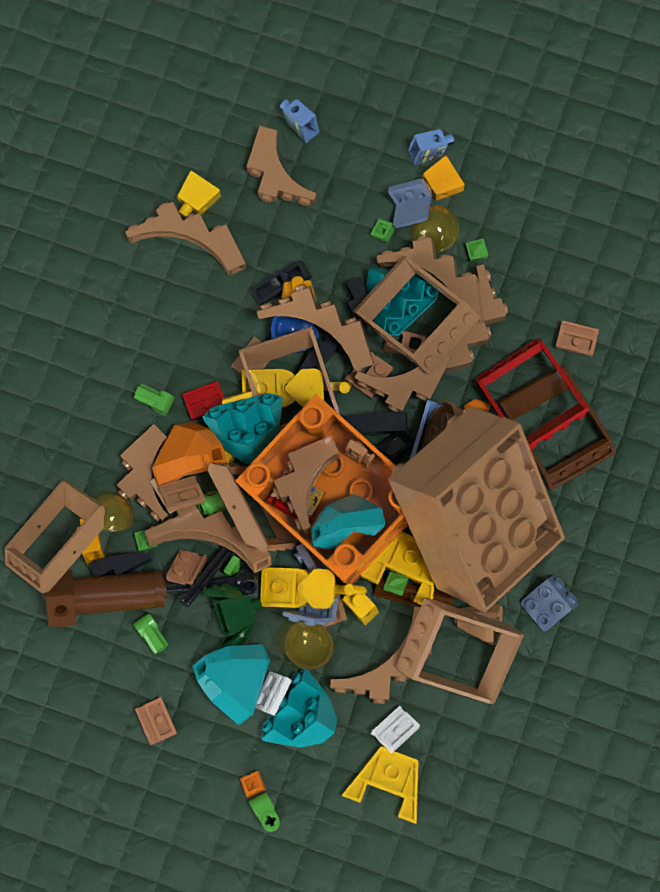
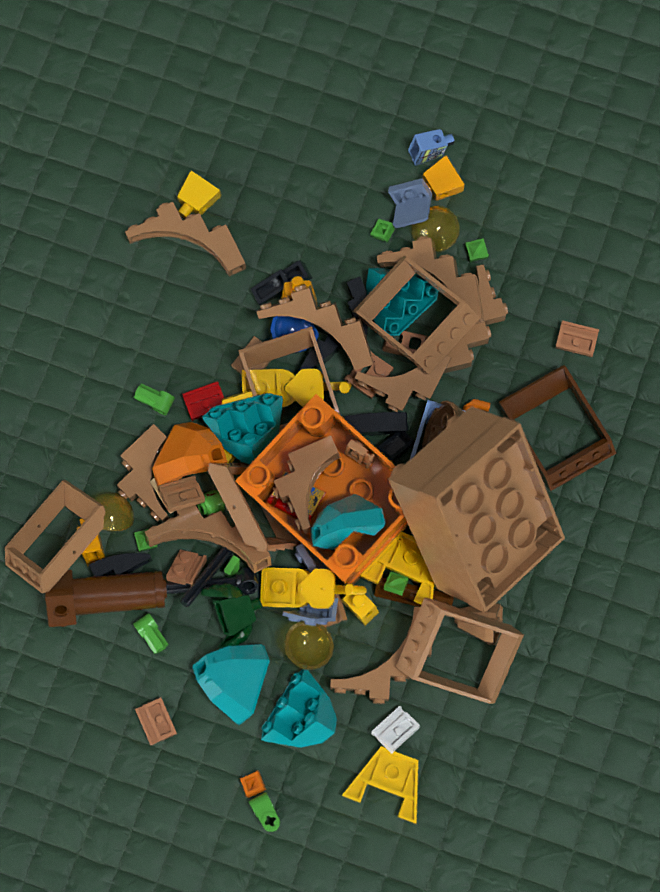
medium nougat arch [247,126,316,206] -> none
white plate [255,671,292,716] -> none
medium blue torso [280,99,320,143] -> none
red window [474,337,589,450] -> none
sand blue bracket [521,575,579,631] -> none

